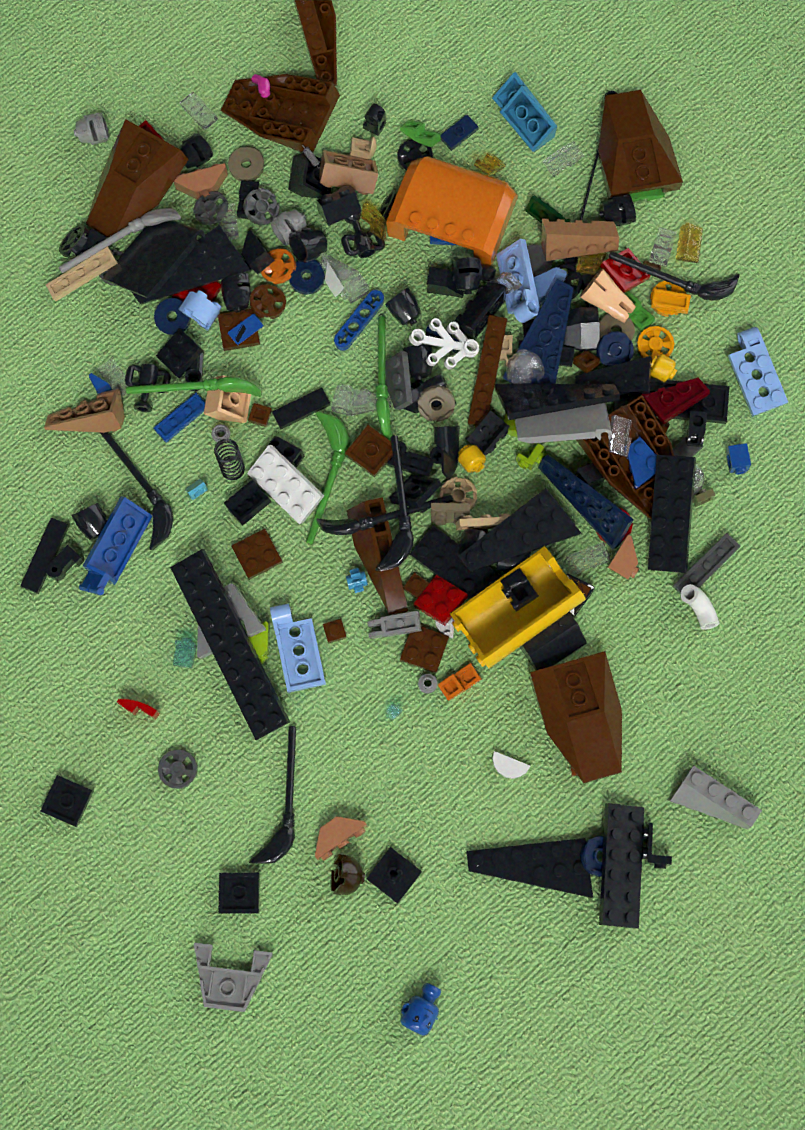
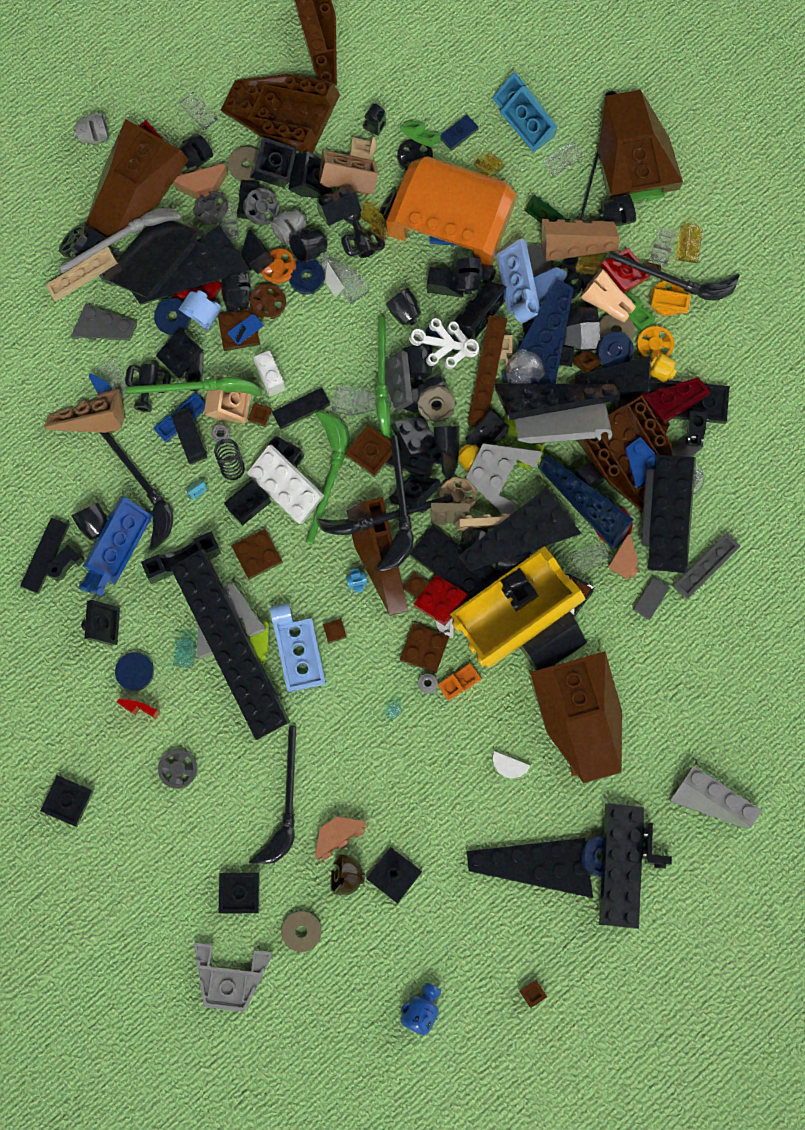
dark pink arm [252,74,270,98] -> none
light grey piece [302,145,320,169] -> none
blue beam [334,290,384,351] -> none
light grey hinge [367,611,422,639] -> none
clear slope [486,272,522,294] -> none
clear slope [609,415,632,457] -> none
white cylinder [681,584,720,630] -> none
olive plate [693,489,715,507] -> none
blue brick [725,443,751,475] -> none
light blue hinge [728,327,788,417] -> none
none -> dark grey wing [71,304,137,341]
none -> black tile [81,600,120,646]
none -> dark blue tile [115,652,154,691]
none -> black arch [141,531,222,584]
none -> black beam [170,408,207,465]
none -> black brick [250,137,297,188]
none -> white brick [253,351,286,396]
none -> dark tan tile [281,911,322,952]
none -> black plate [391,416,437,458]
none -> light grey wing [466,443,542,515]
none -> reddish brown plate [519,980,547,1009]
none -> dark grey tile [633,577,670,621]
none -> black tile [641,468,656,546]

